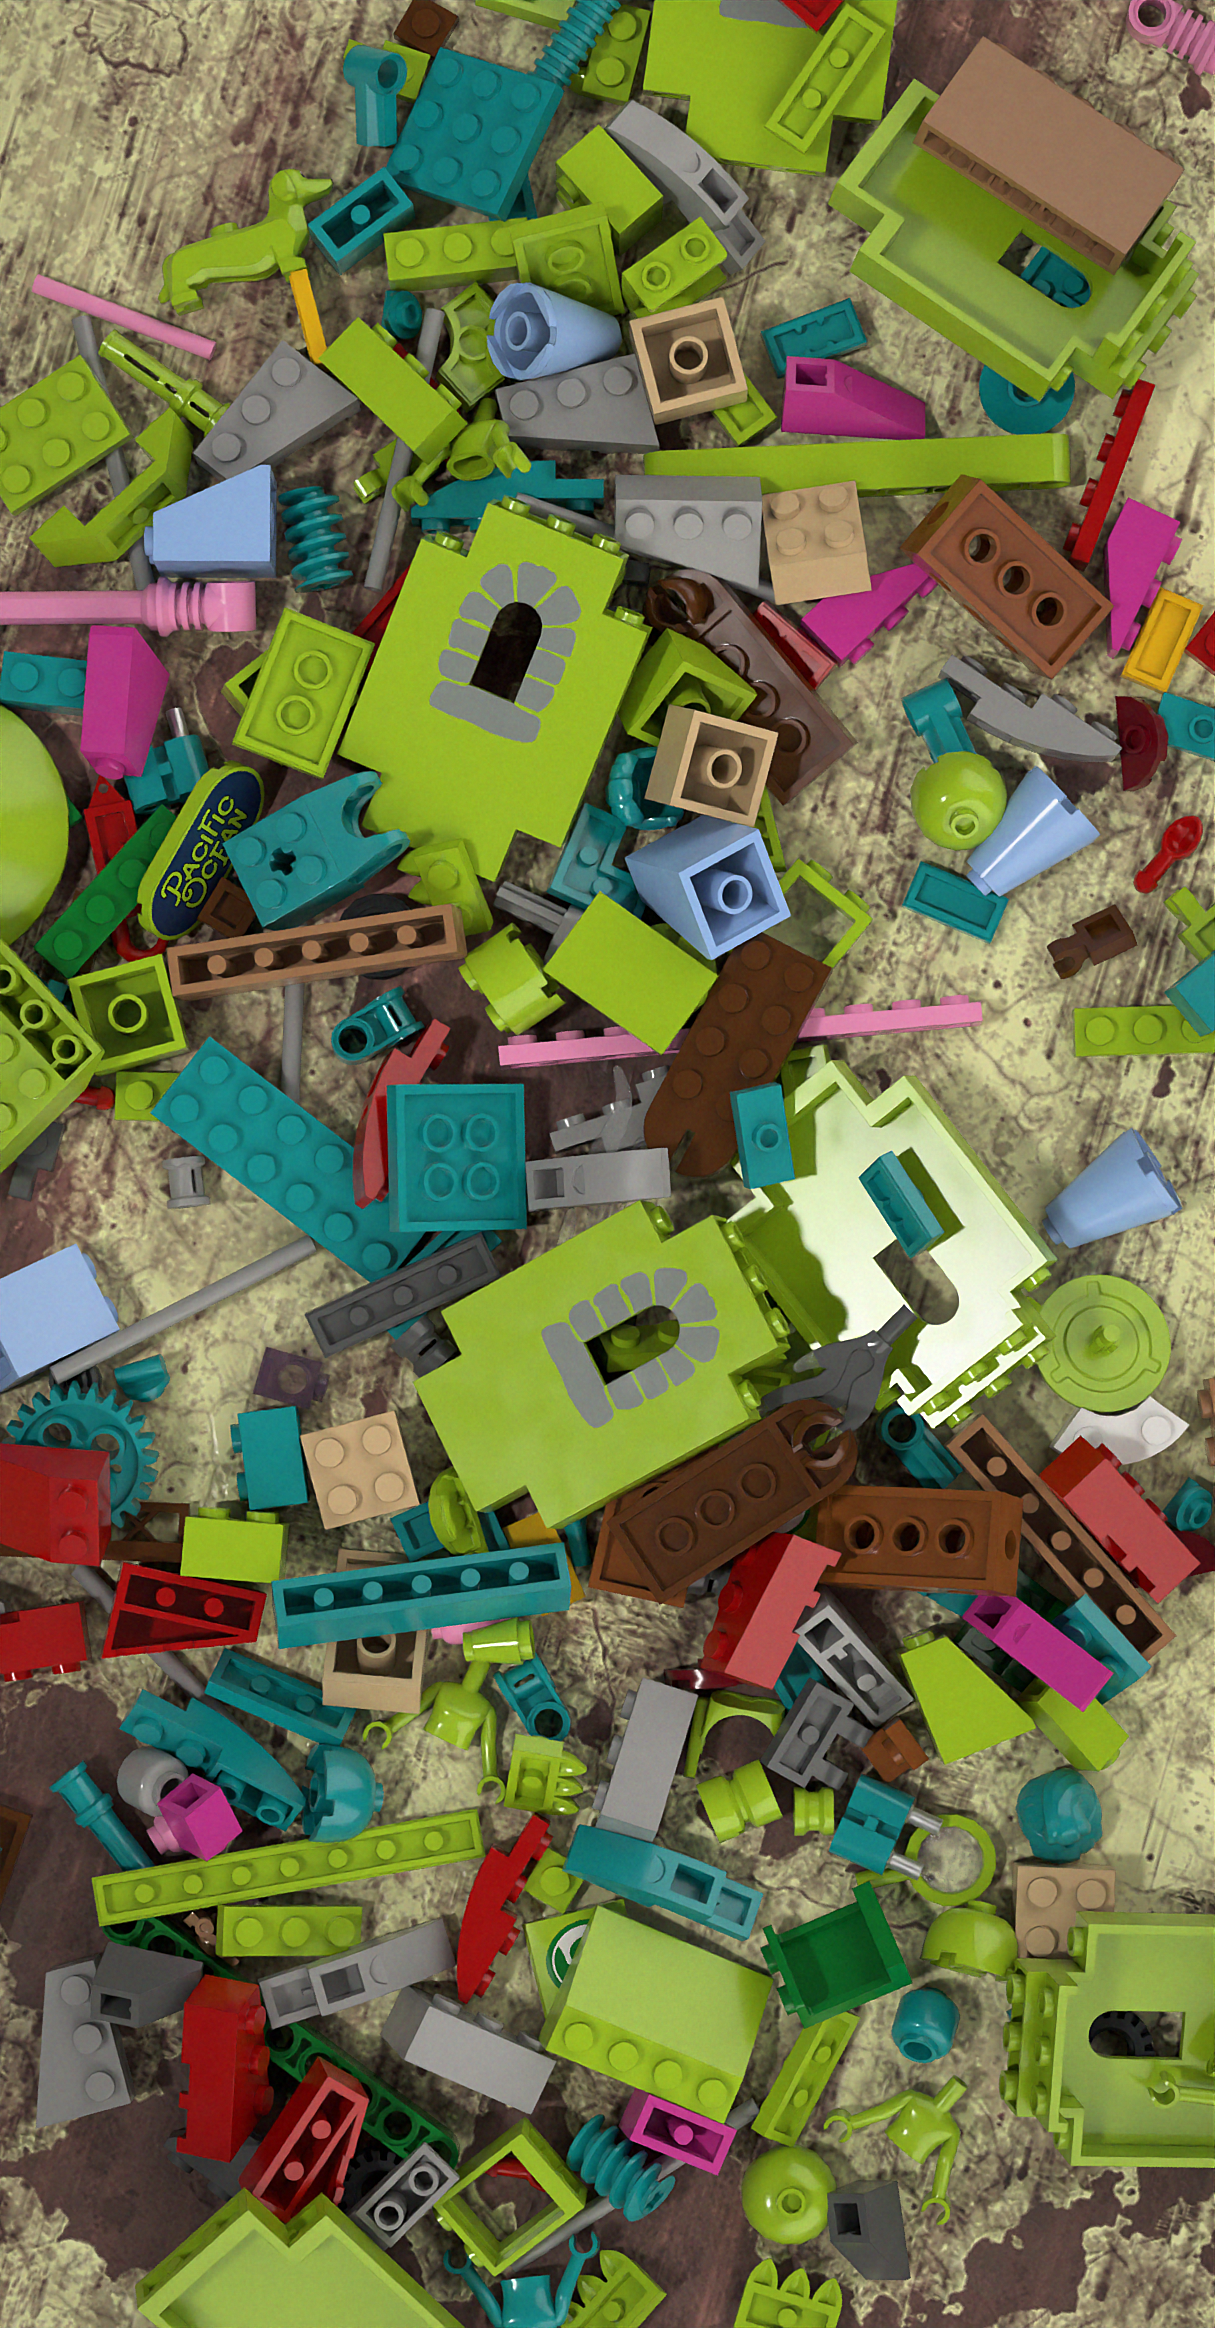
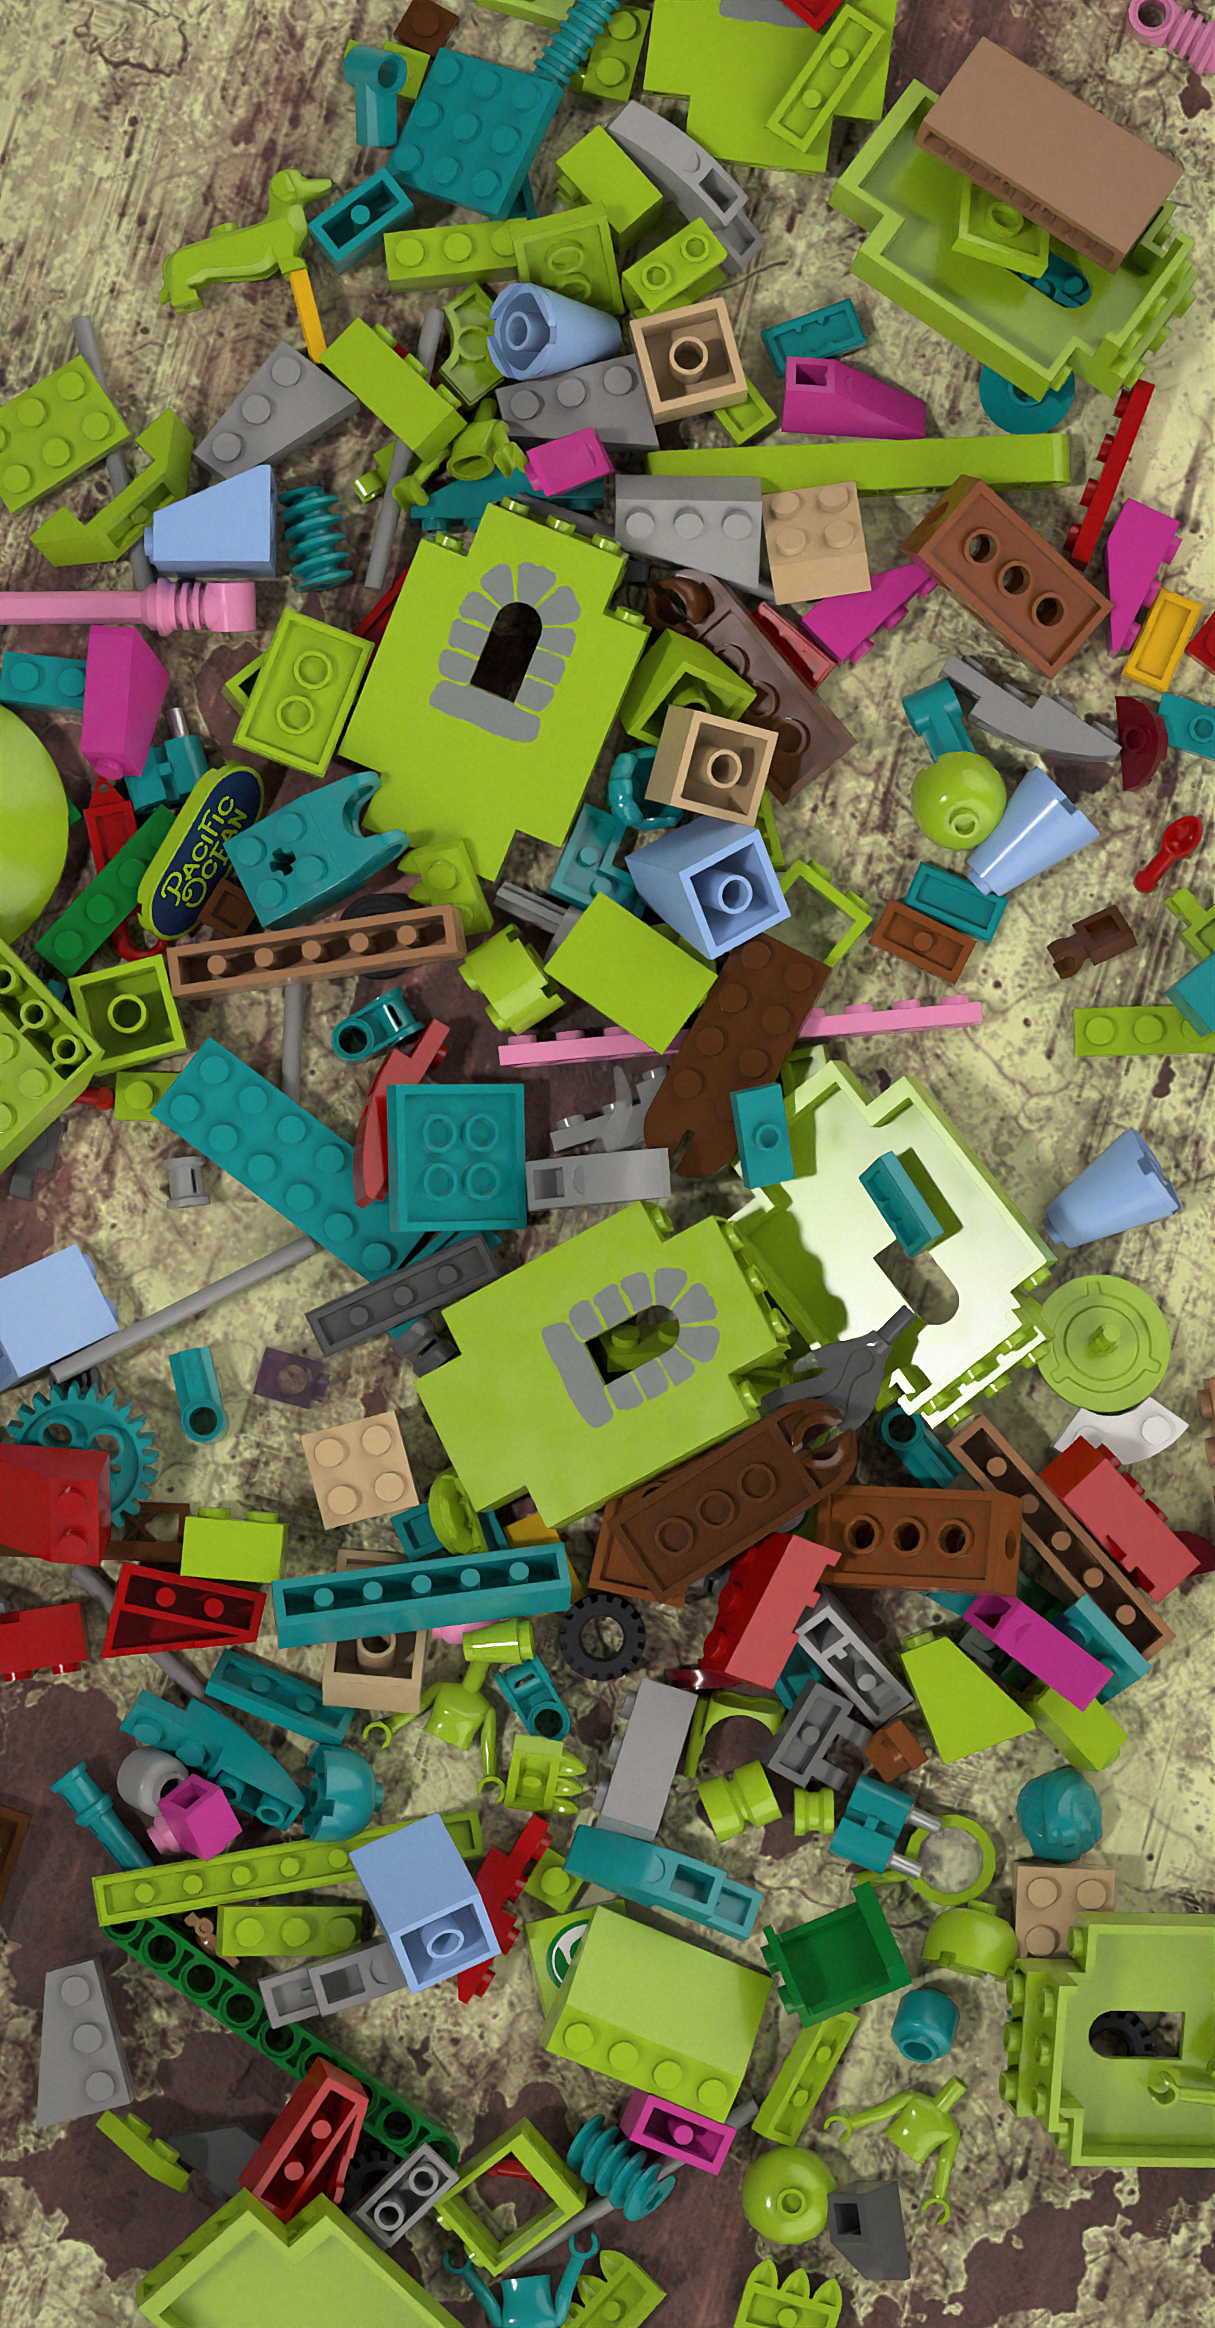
bright pink bar [32,274,217,360] -> none
dark grey slope [90,1942,203,2028] -> none
lime pin [98,329,231,438] -> none
teal plate [114,1354,170,1402] -> none
red wedge [176,1974,274,2163] -> none
teal brick [230,1406,311,1510] -> none
light grey wedge [380,1985,557,2115] -> none
teal plate [381,290,422,342] -> none
teal bar [564,1515,592,1567] -> none
teal plate [1162,1477,1213,1532] -> none
none -> lime plate [95,2110,191,2194]
none -> teal piece [168,1346,230,1445]
none -> light blue slope [348,1812,502,1995]
none -> dark pink slope [524,427,615,497]
none -> black tyre [559,1593,646,1681]
none -> dark orange plate [868,899,977,986]
none -> lime plate [951,174,1050,279]

